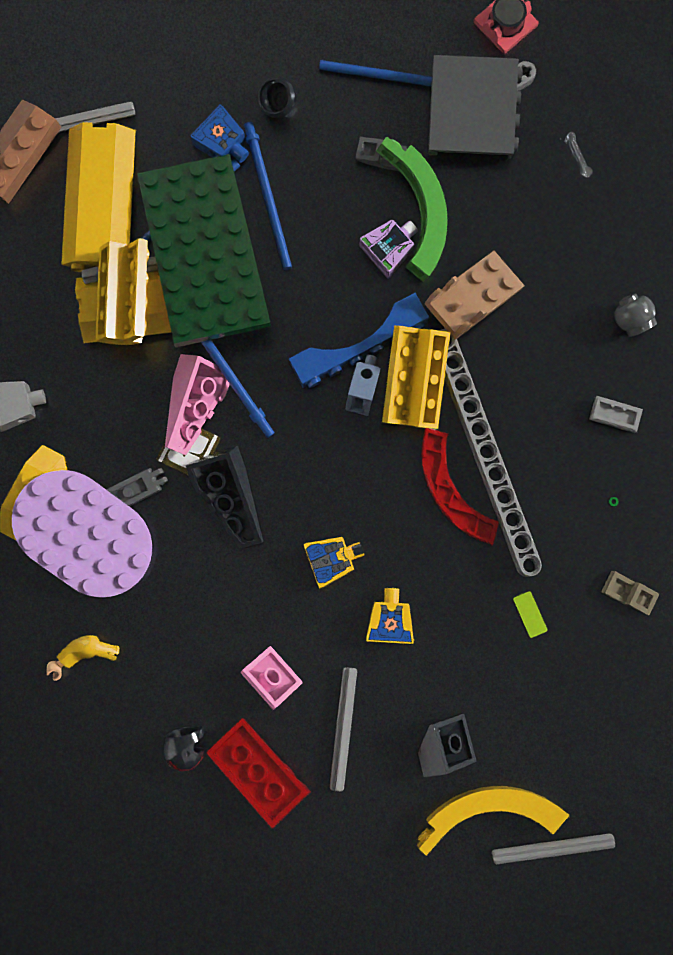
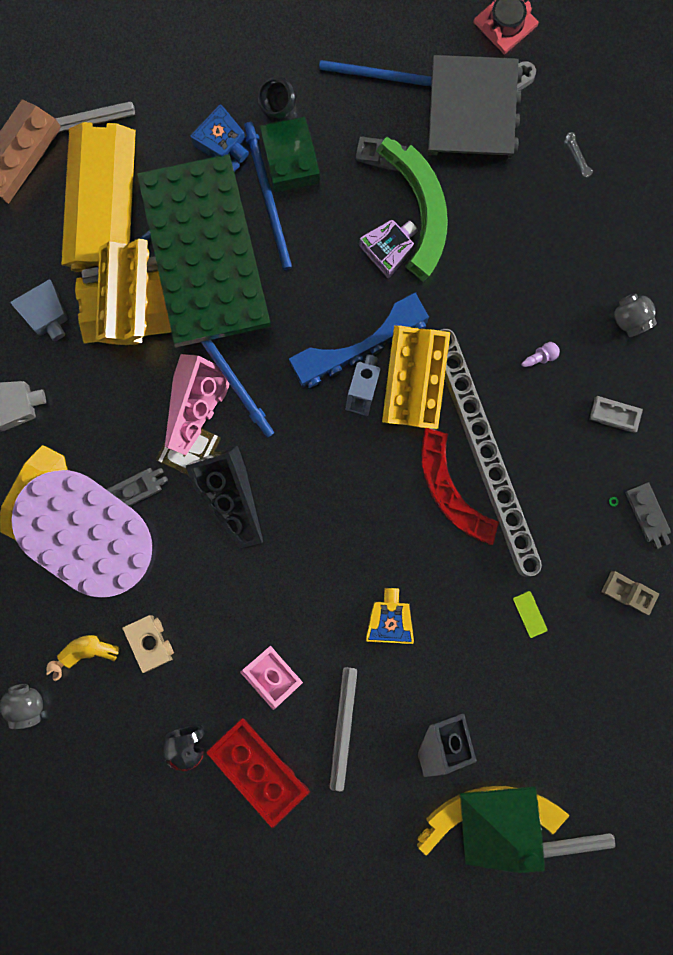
torso [304,537,364,589] -> none
medium nougat hinge [424,251,524,340] -> none
none -> dark grey piece [0,684,43,729]
none -> sand blue torso [11,279,68,341]
none -> tan brick [123,615,174,673]
none -> dark green slope [260,117,320,193]
none -> dark green slope [460,787,545,873]
none -> lavender bar [522,342,560,367]
none -> dark grey hinge [625,482,671,549]

